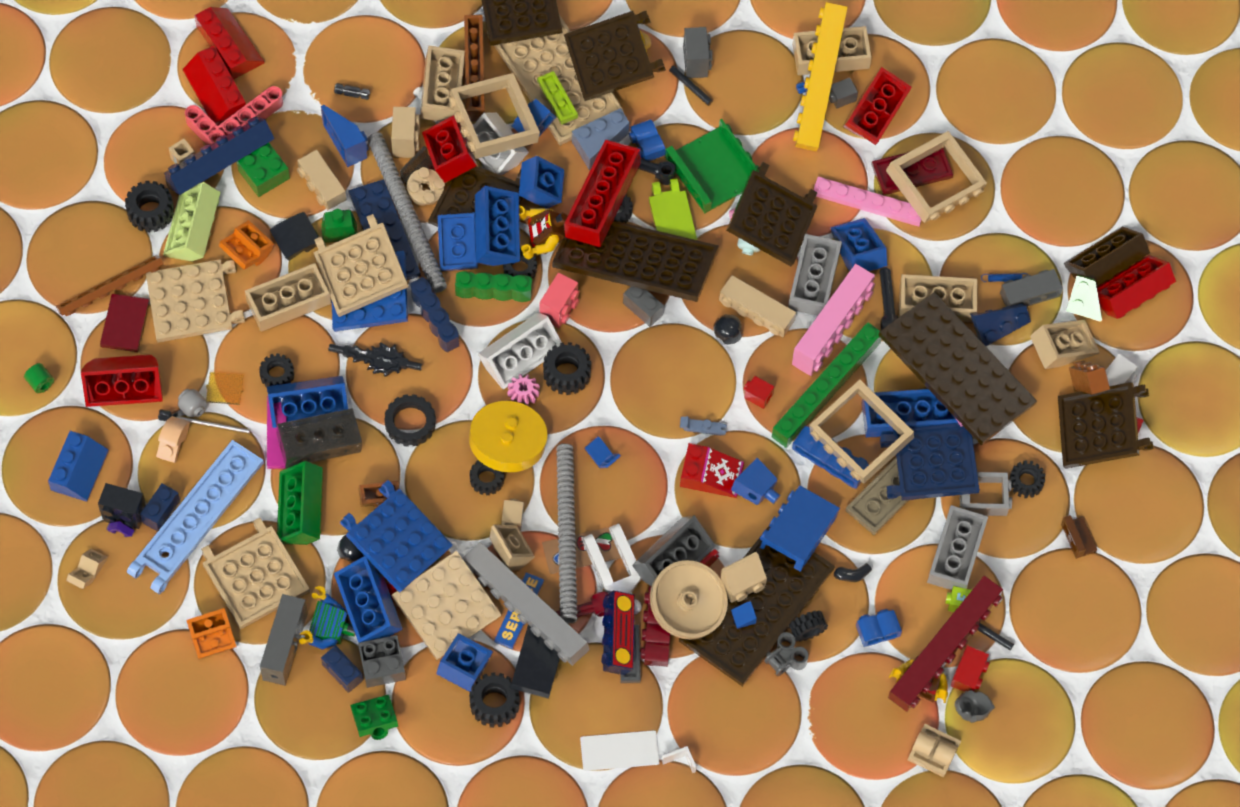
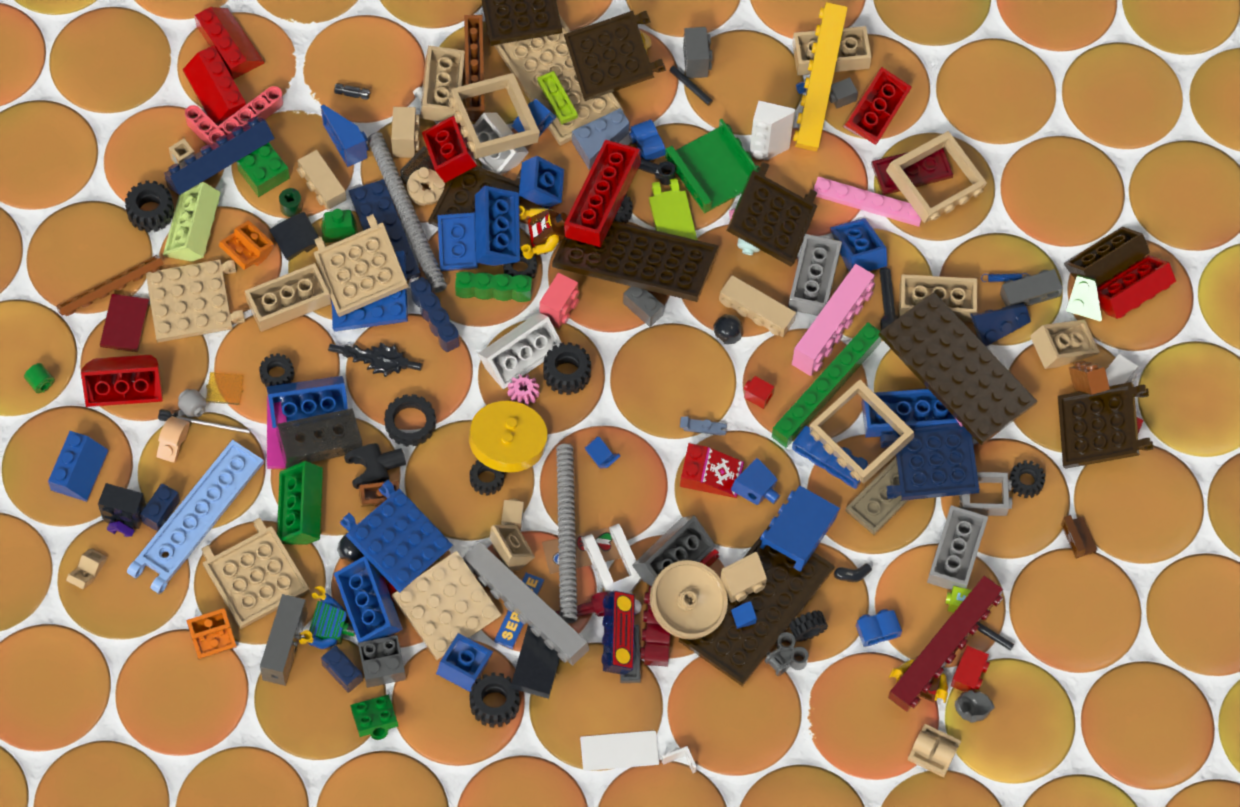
none -> dark green piece [279,188,302,217]
none -> black connector [344,443,406,489]
none -> white slope [750,101,795,160]

